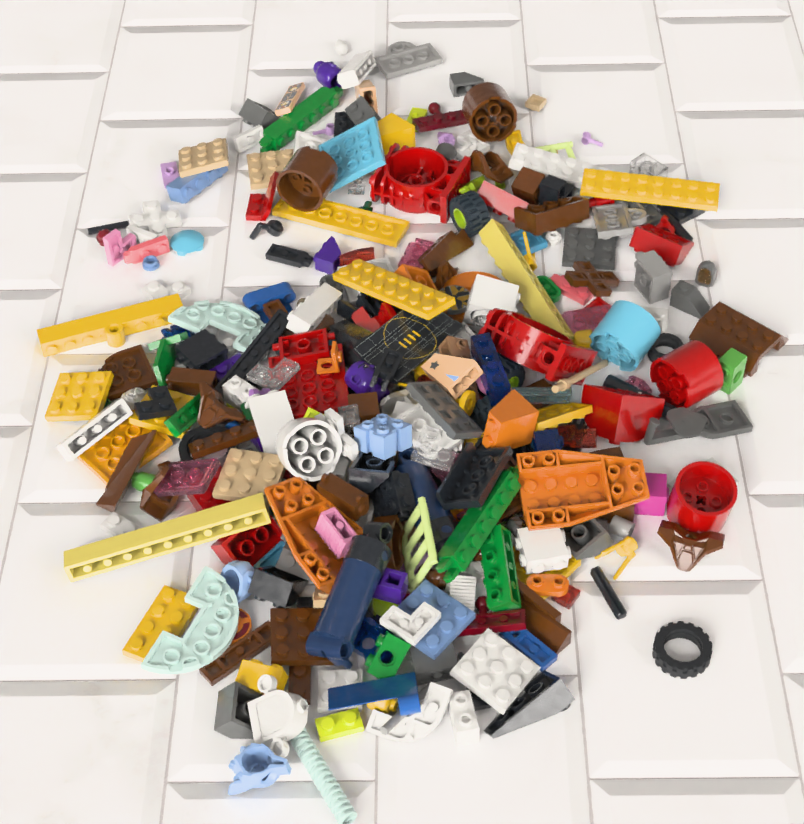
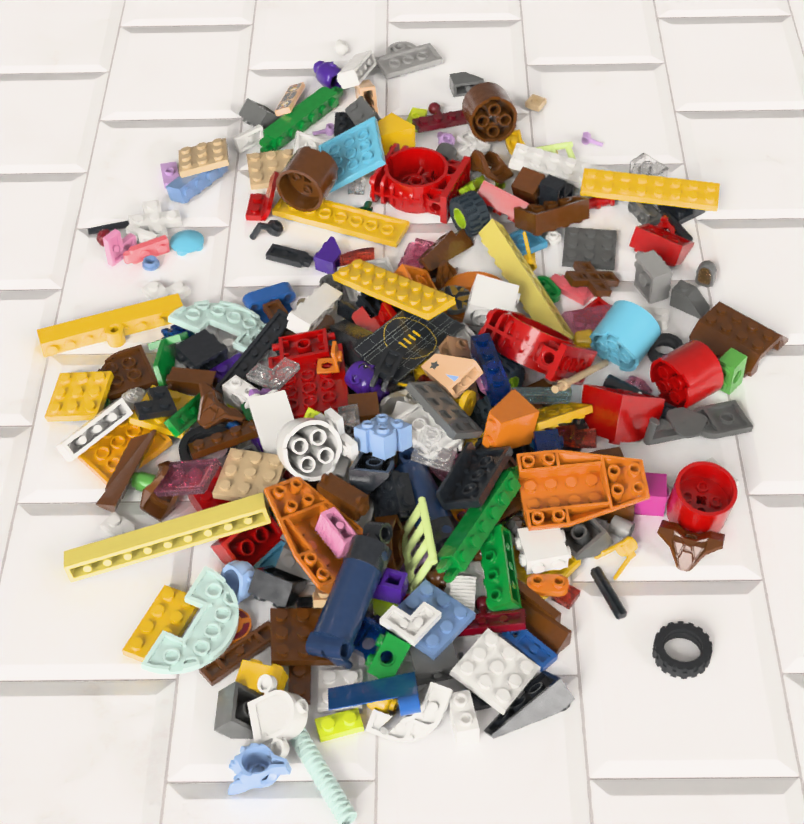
light grey plate [591,202,647,240] -> none

